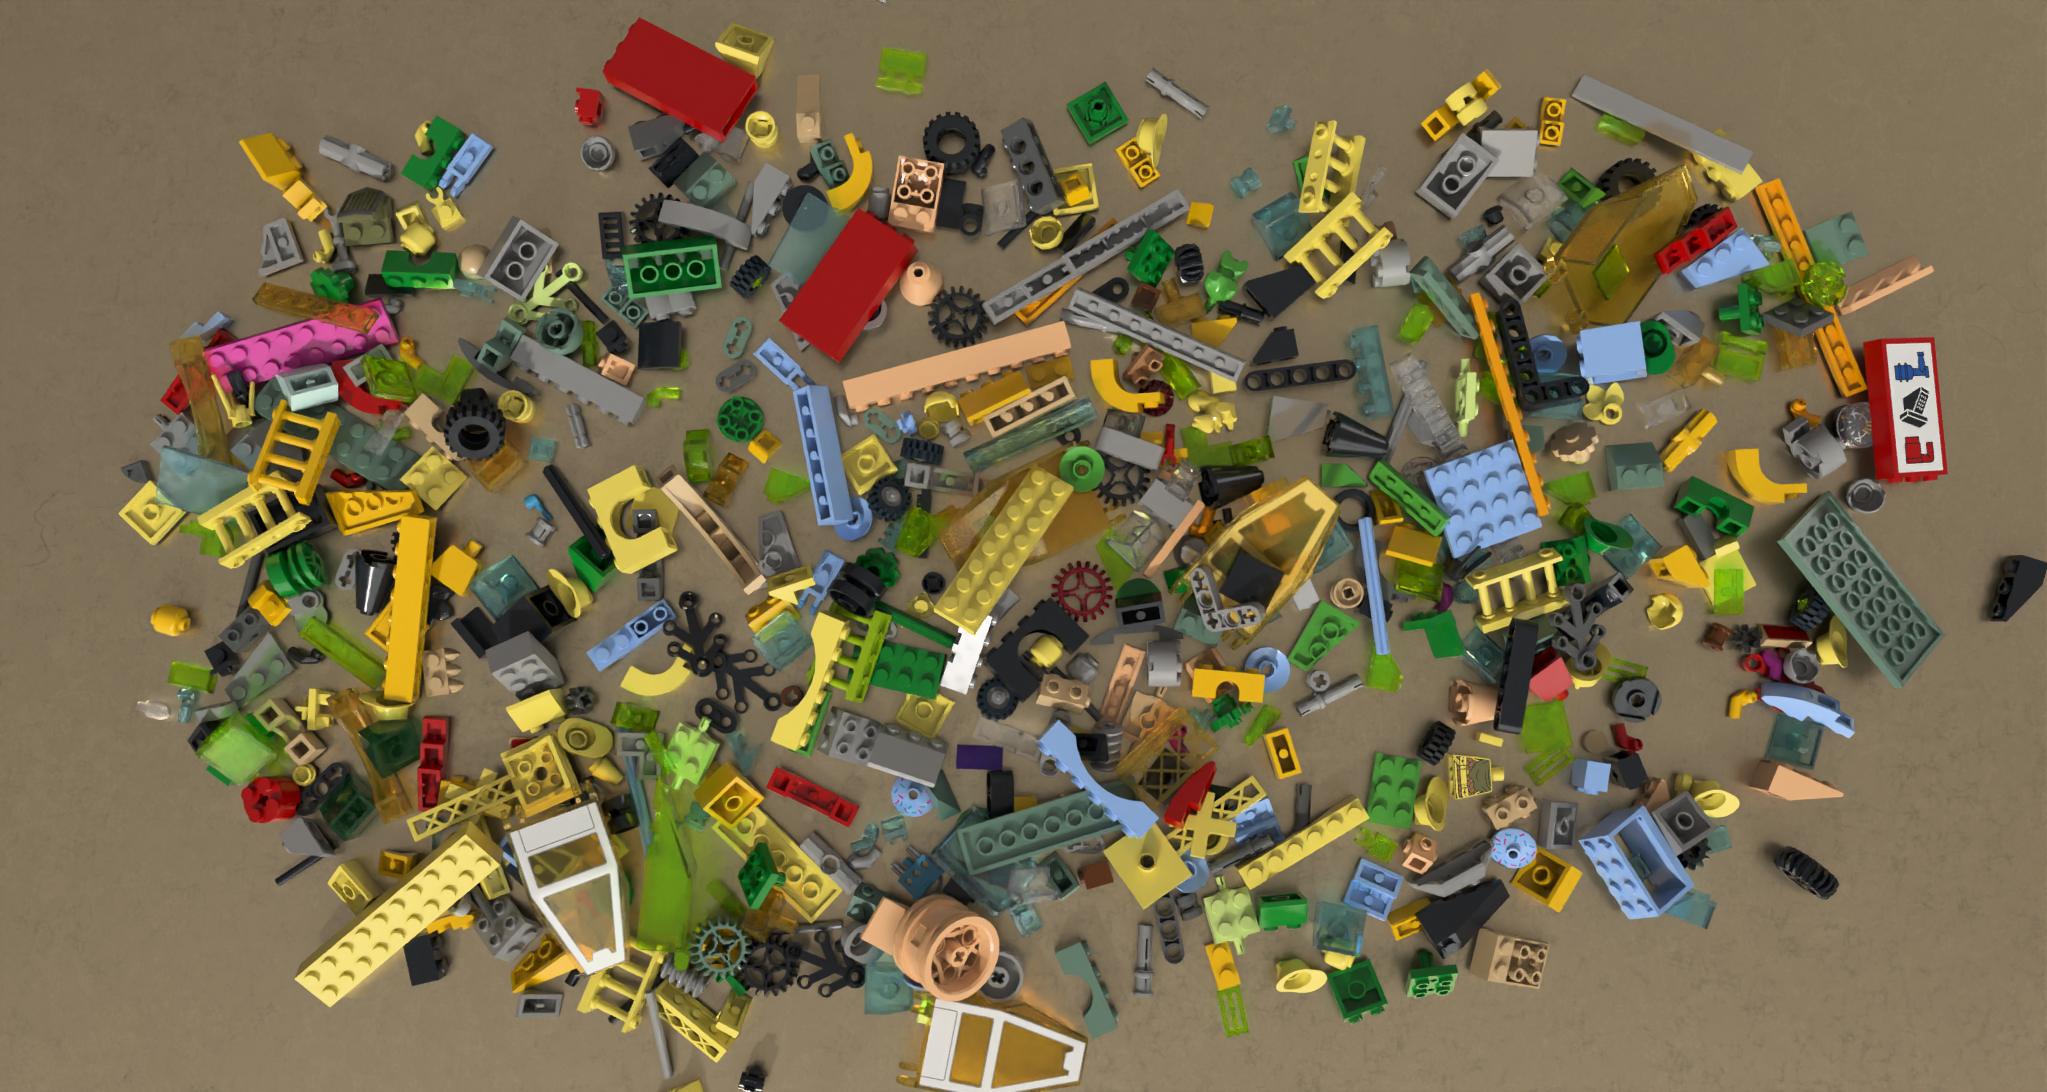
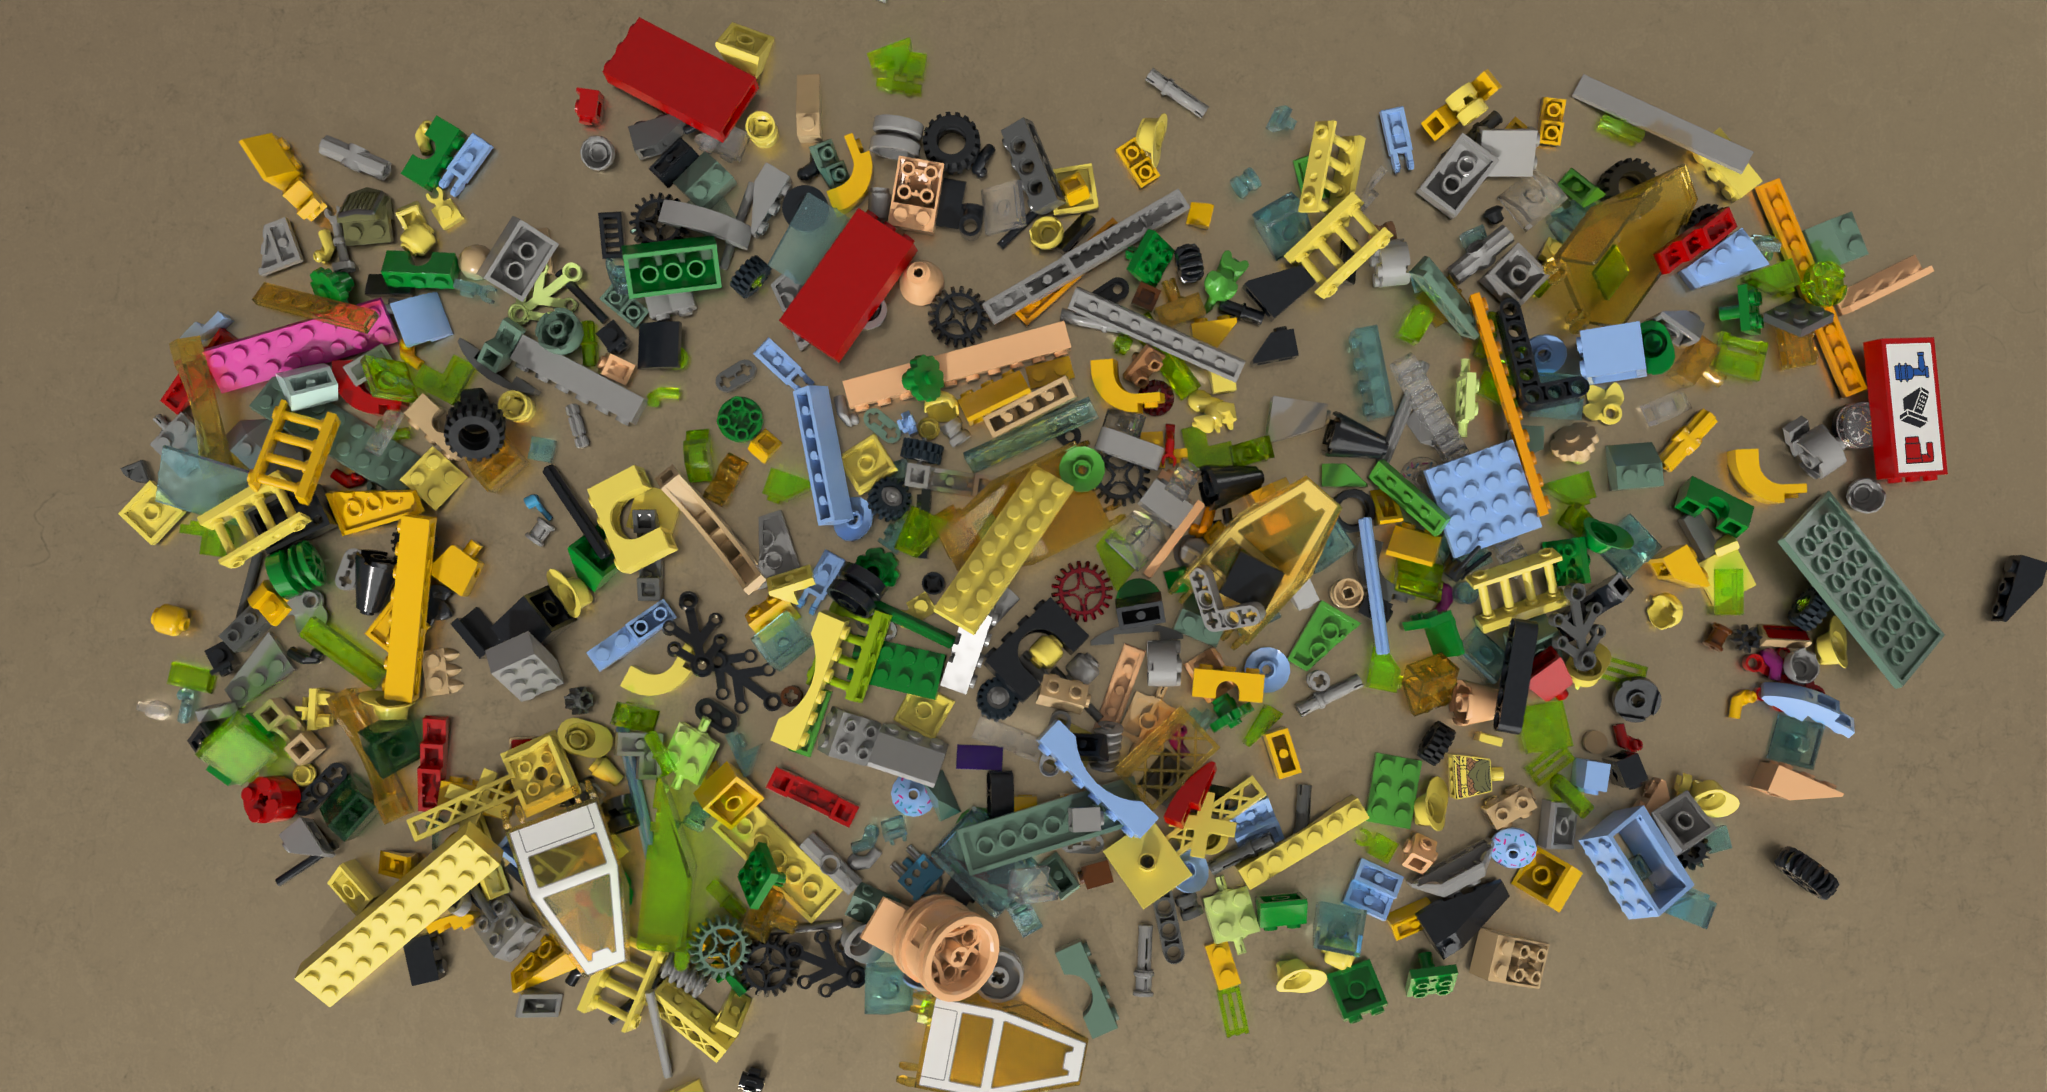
light yellow plant [211,374,256,428] -> none
black axle [227,369,250,408] -> none
clear light blue slope [469,555,540,621] -> none
light yellow slope [506,688,571,734] -> none
sand green beam [722,316,753,359] -> none
green plate [1066,81,1129,145] -> none
black beam [1242,359,1356,394] -> none
light orange arm [1790,398,1821,427] -> none
none -> light blue slope [390,292,454,348]
none -> clear neon green slope [867,37,913,77]
none -> light grey wheel [869,114,924,160]
none -> green plant [902,354,944,402]
none -> light grey brick [1068,806,1104,832]
none -> light blue hinge [1379,106,1414,173]
none -> clear yellow slope [1401,652,1460,717]
none -> clear neon green slope [1550,773,1594,819]

